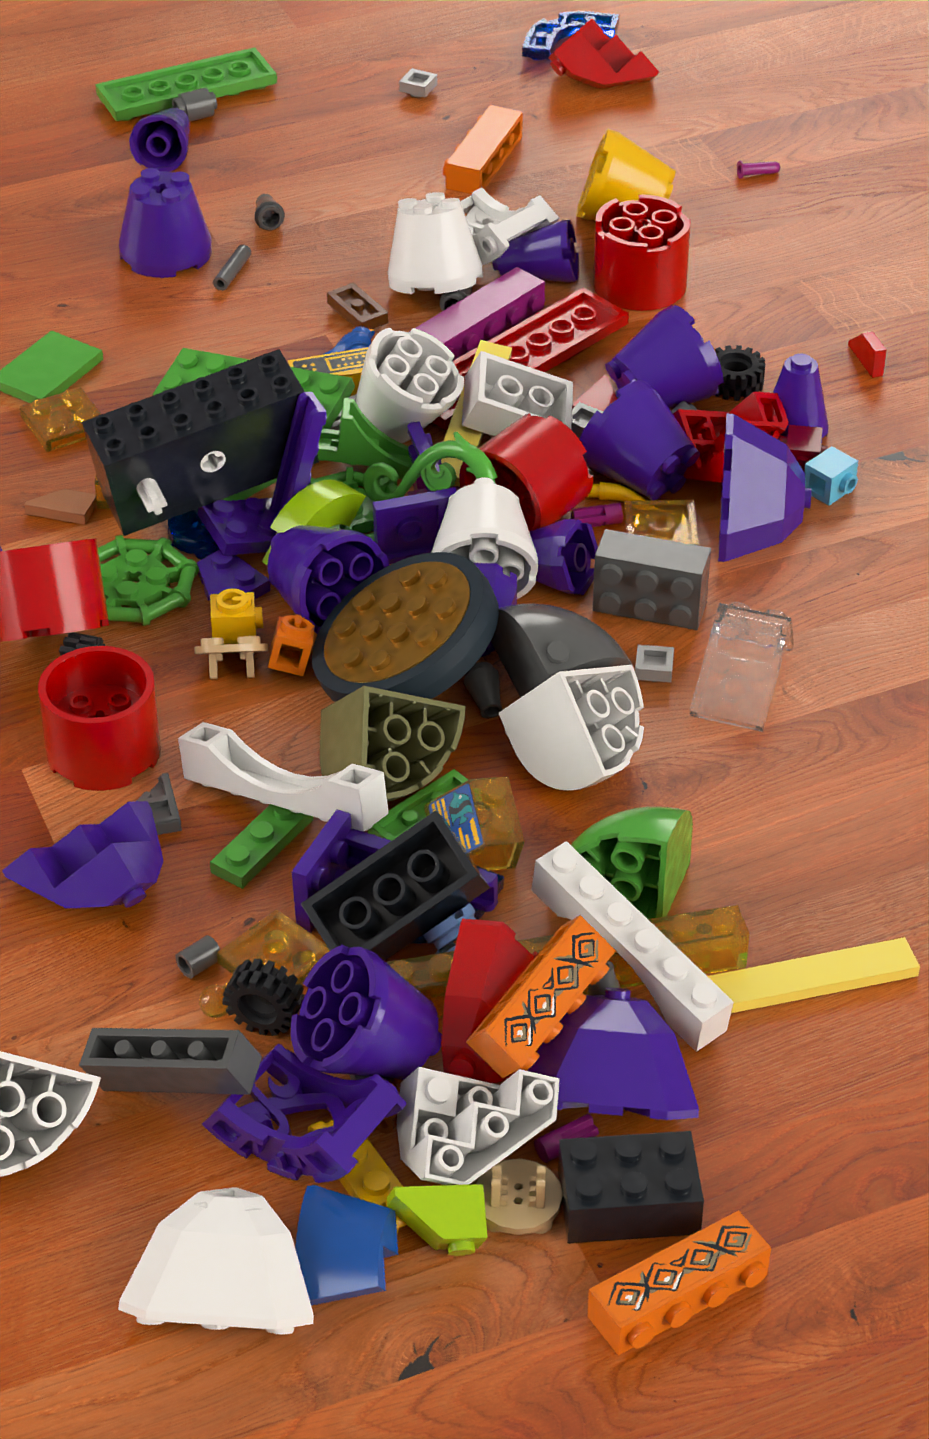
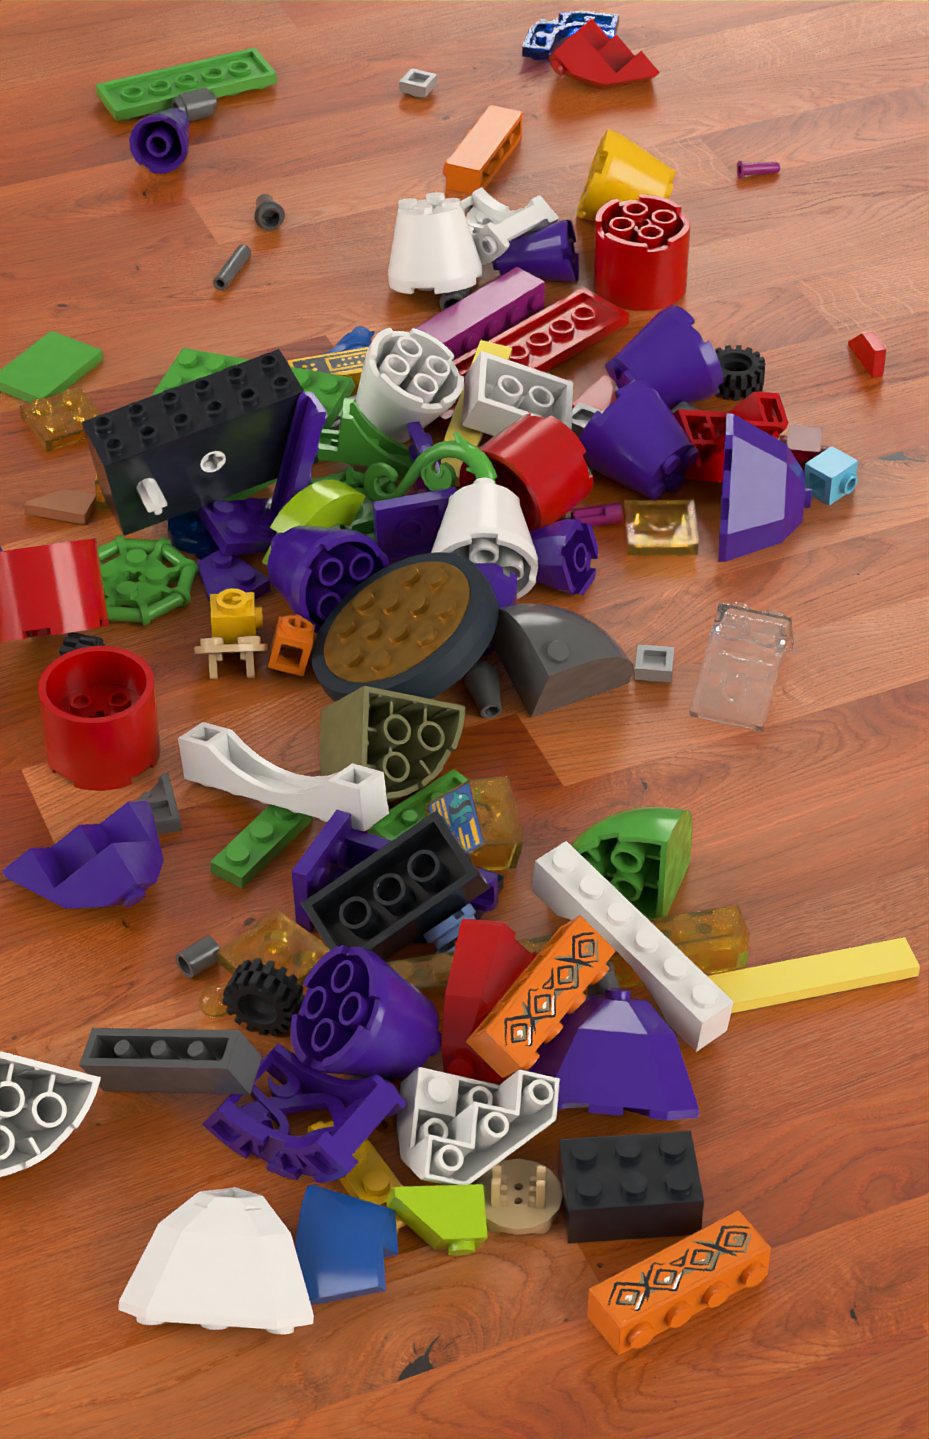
dark purple cone [119,168,212,278] -> none
reddish brown plate [327,283,388,329] -> none
white brick [499,665,644,790] -> none
magenta piece [534,1114,599,1163] -> none
yellow animal [588,482,677,516] -> none
dark grey brick [593,529,711,630] -> none
dark purple cone [773,353,829,443] -> none

